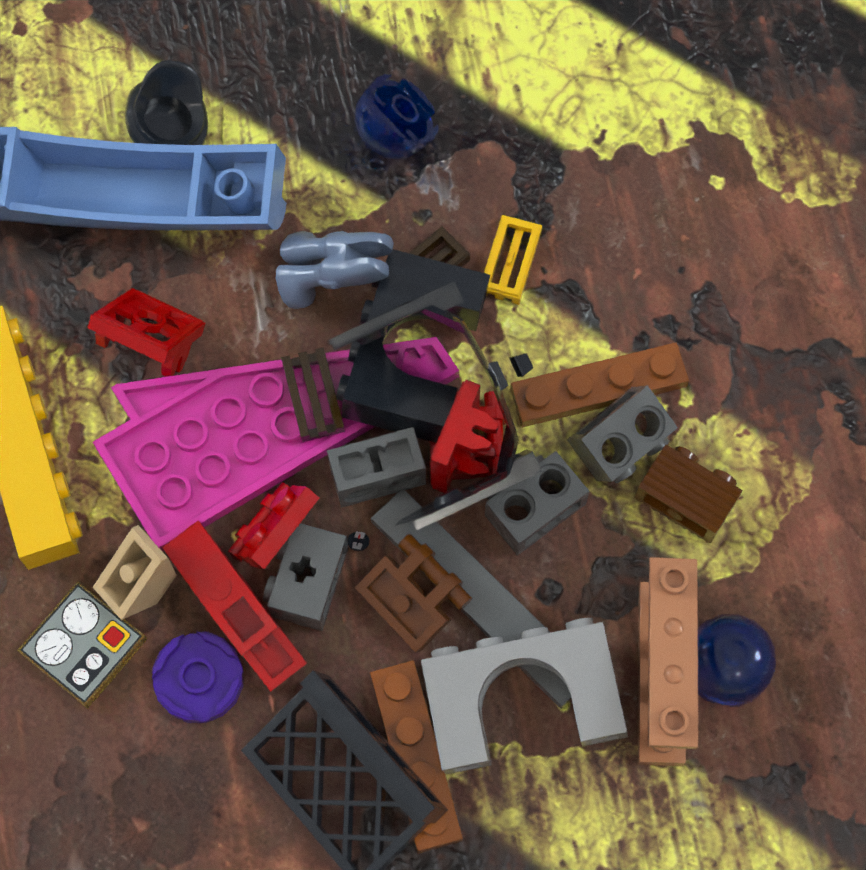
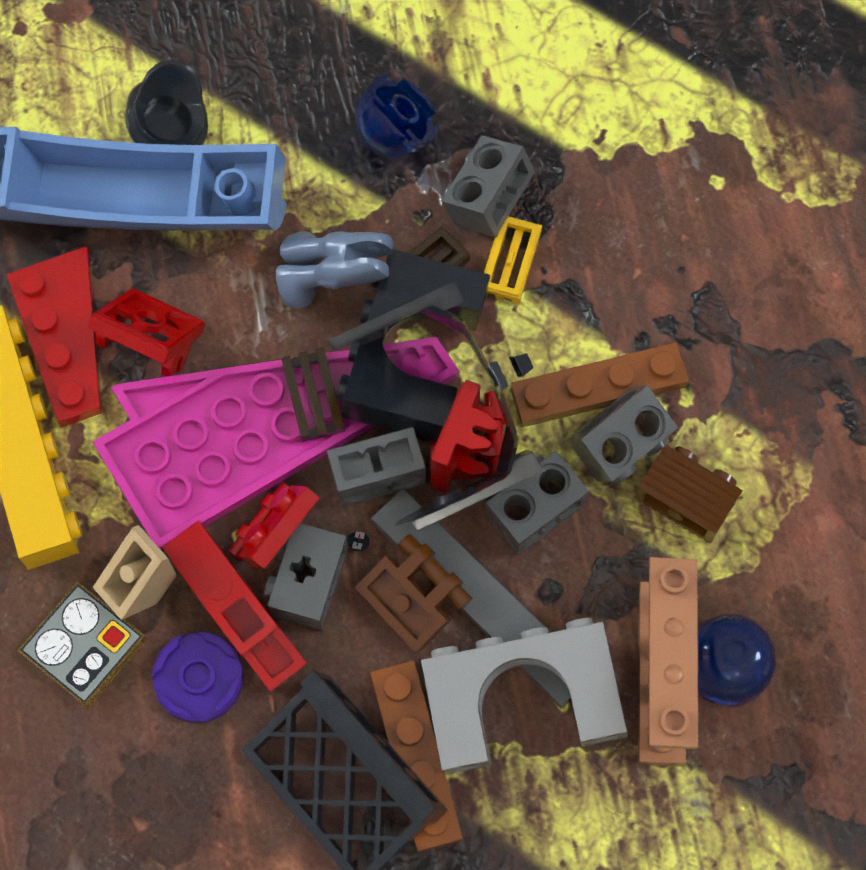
none -> red wing [6,246,102,428]
none -> dark grey brick [441,135,535,238]

